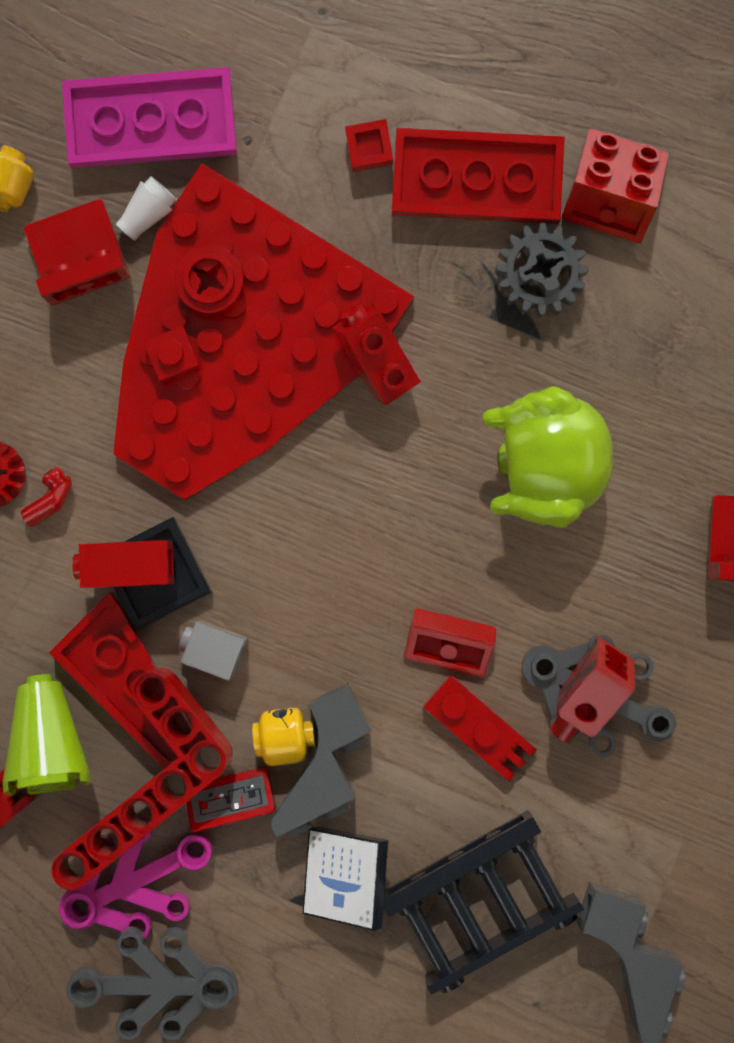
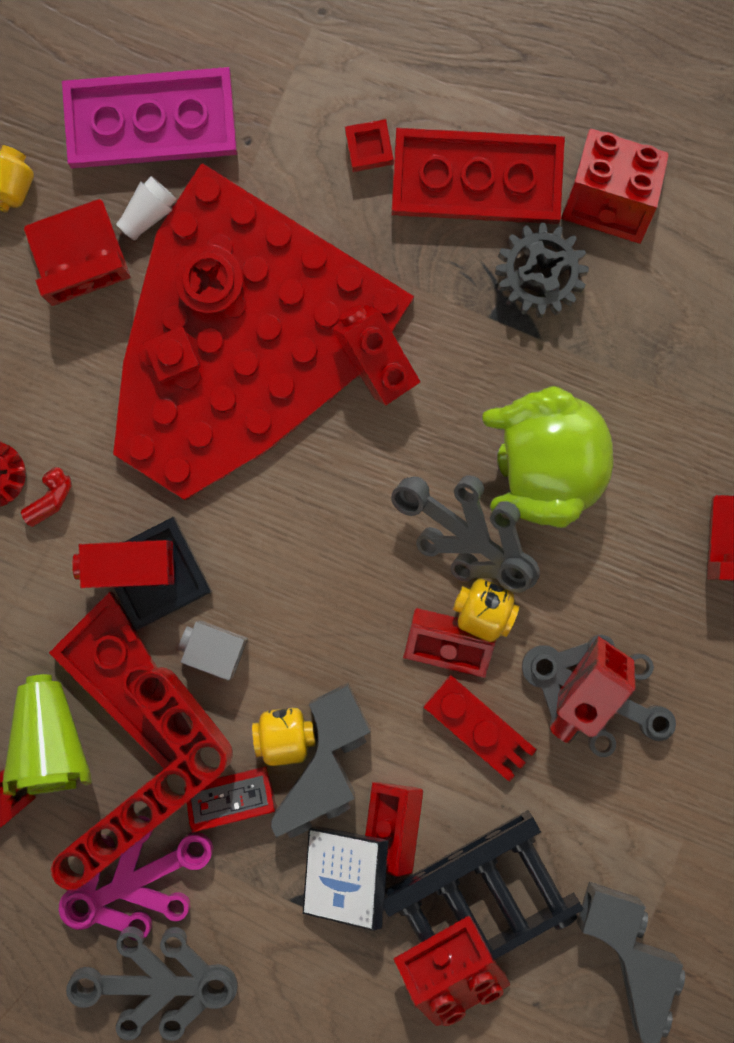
none -> red slope [365,782,423,877]
none -> dark grey plant [391,475,540,593]
none -> red bracket [393,915,510,1026]
none -> yellow head [452,579,519,642]

